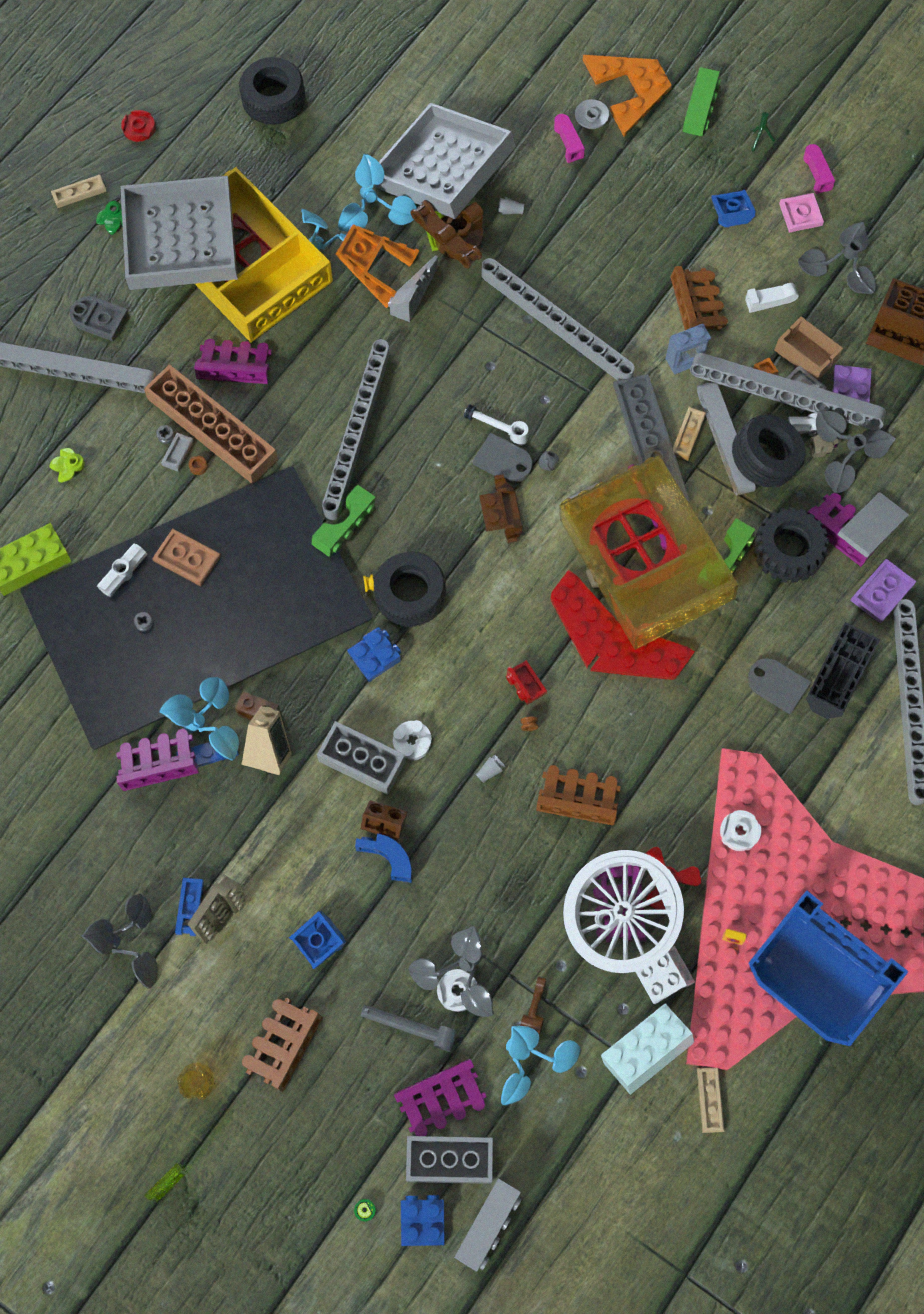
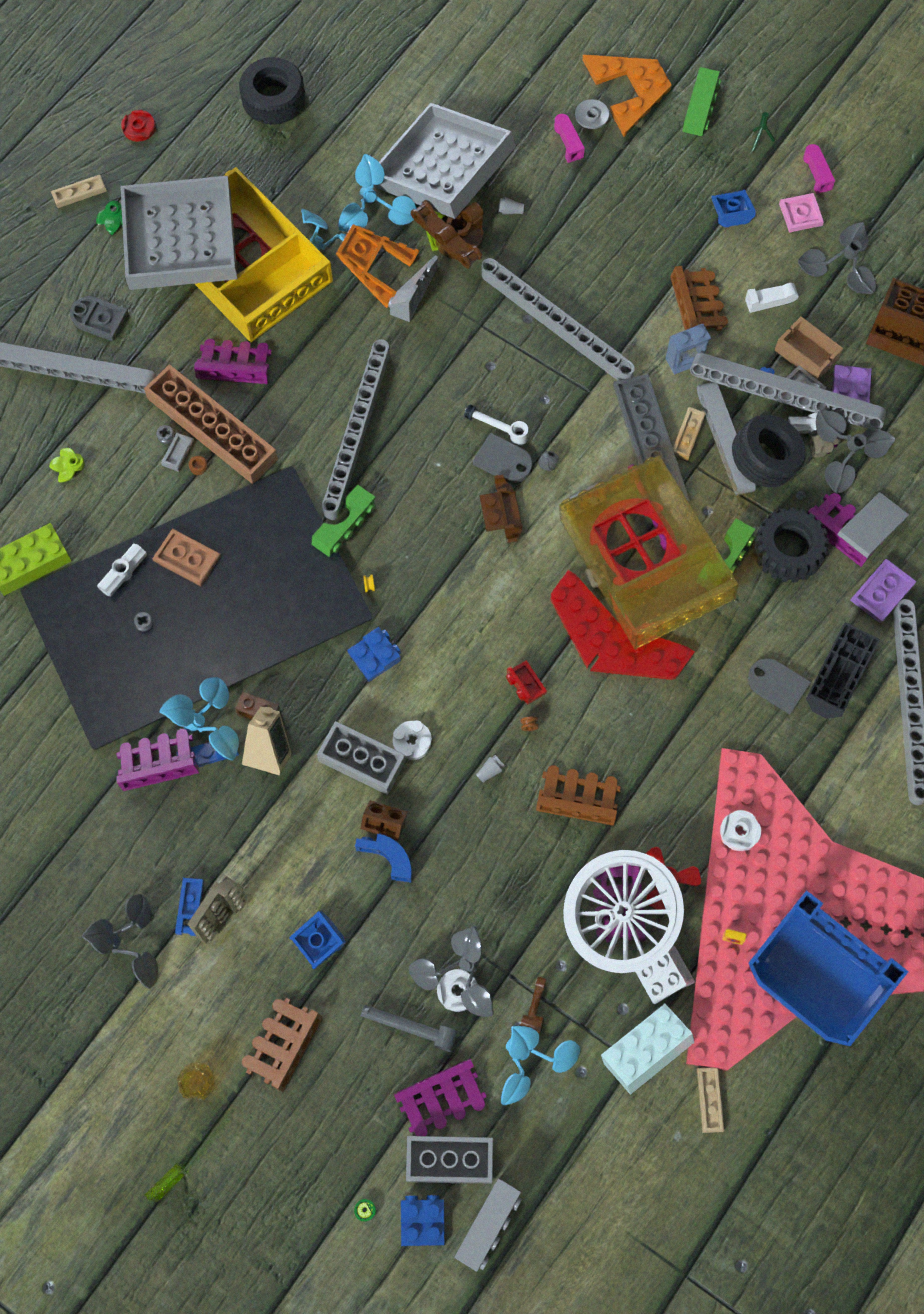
black tyre [374,552,446,627] -> none
orange tile [753,358,779,375] -> none

